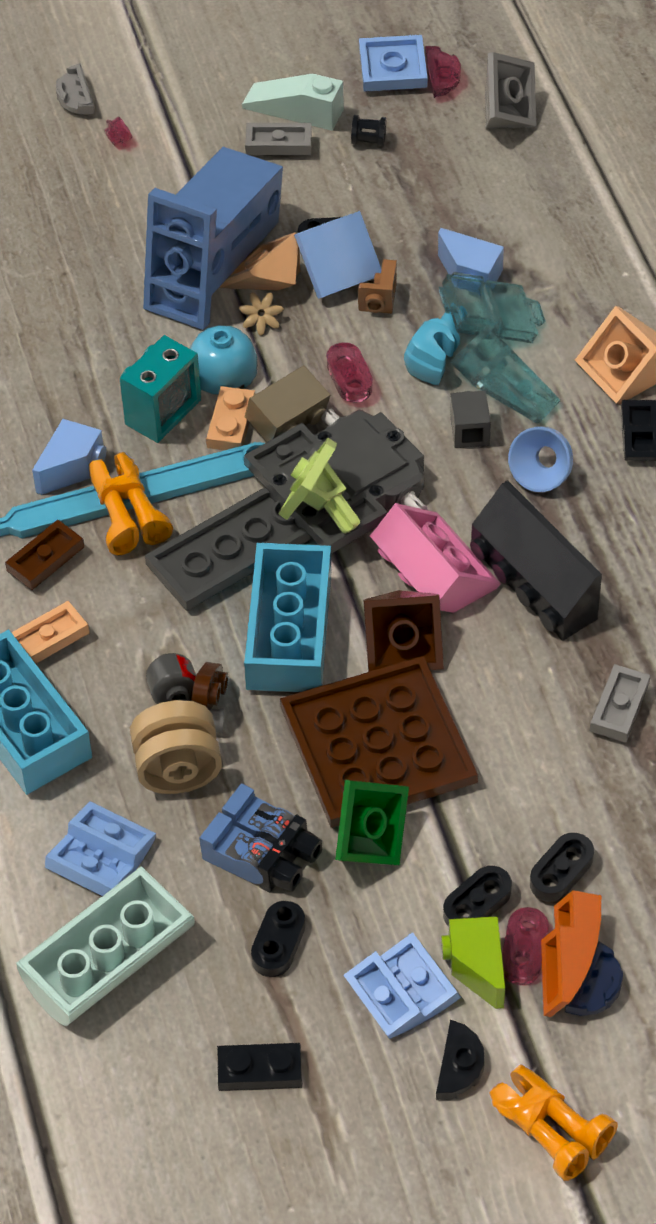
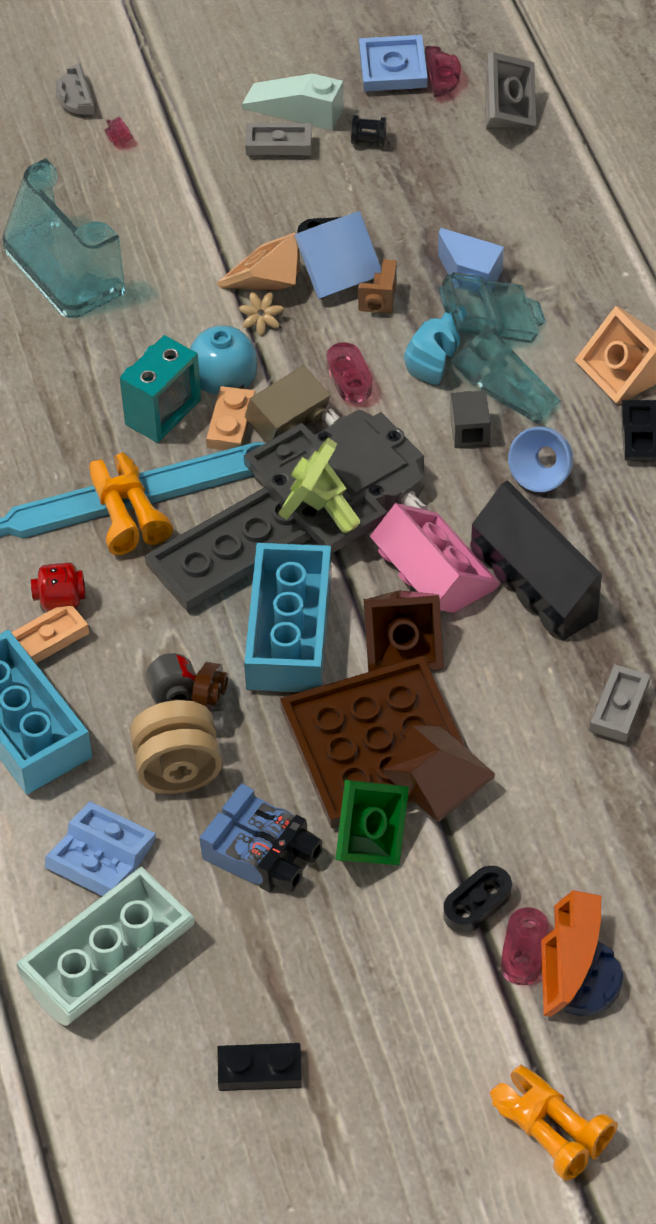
reddish brown plate [5,520,84,590] -> none
light blue slope [32,419,107,495] -> none
medium blue brick [143,147,283,330] -> none
black plate [251,901,305,977] -> none
light blue slope [343,932,461,1039] -> none
black plate [436,1020,484,1100] -> none
lime slope [441,917,505,1009] -> none
black plate [530,833,594,902] -> none
none -> clear light blue windscreen [2,158,126,318]
none -> red head [31,562,86,612]
none -> reddish brown slope [384,726,495,822]

